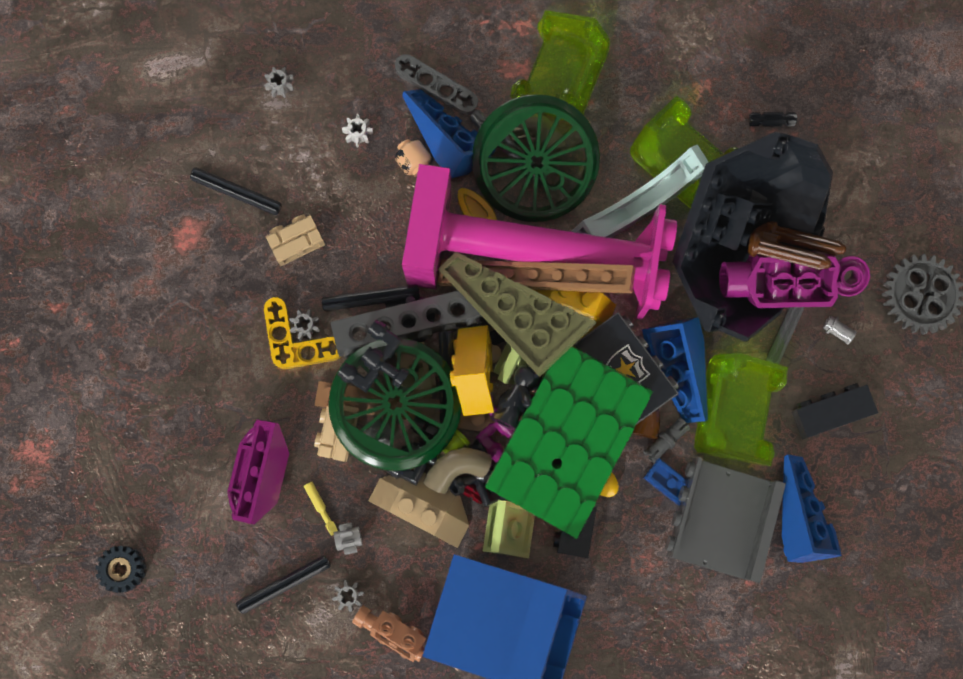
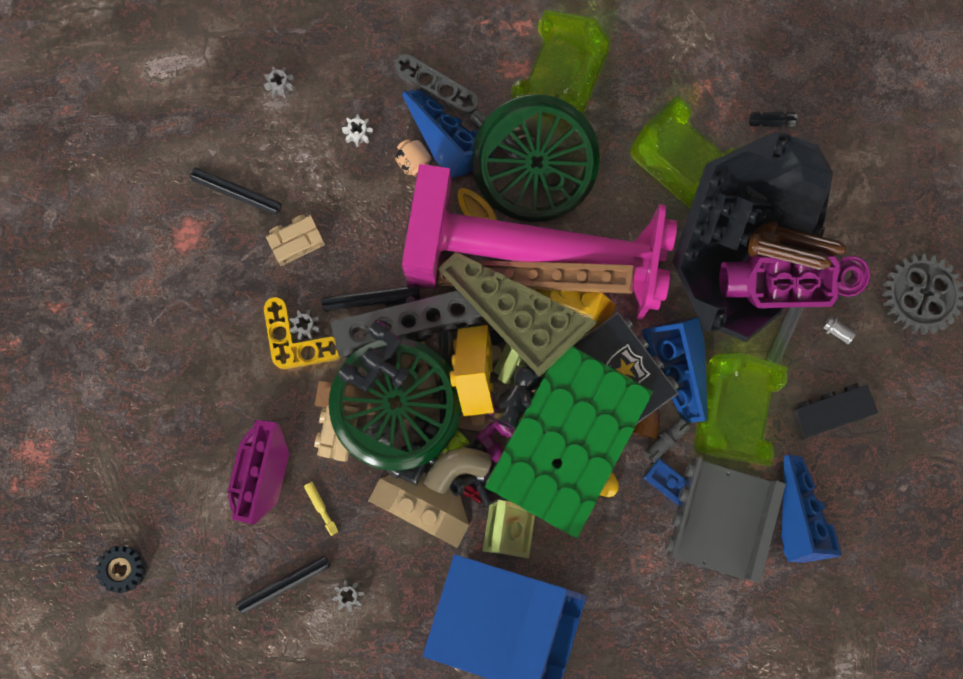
light grey gear [334,522,363,555] -> none
nougat brick [352,605,427,663] -> none
black brick [553,507,597,559] -> none
light aqua arch [571,145,709,238] -> none

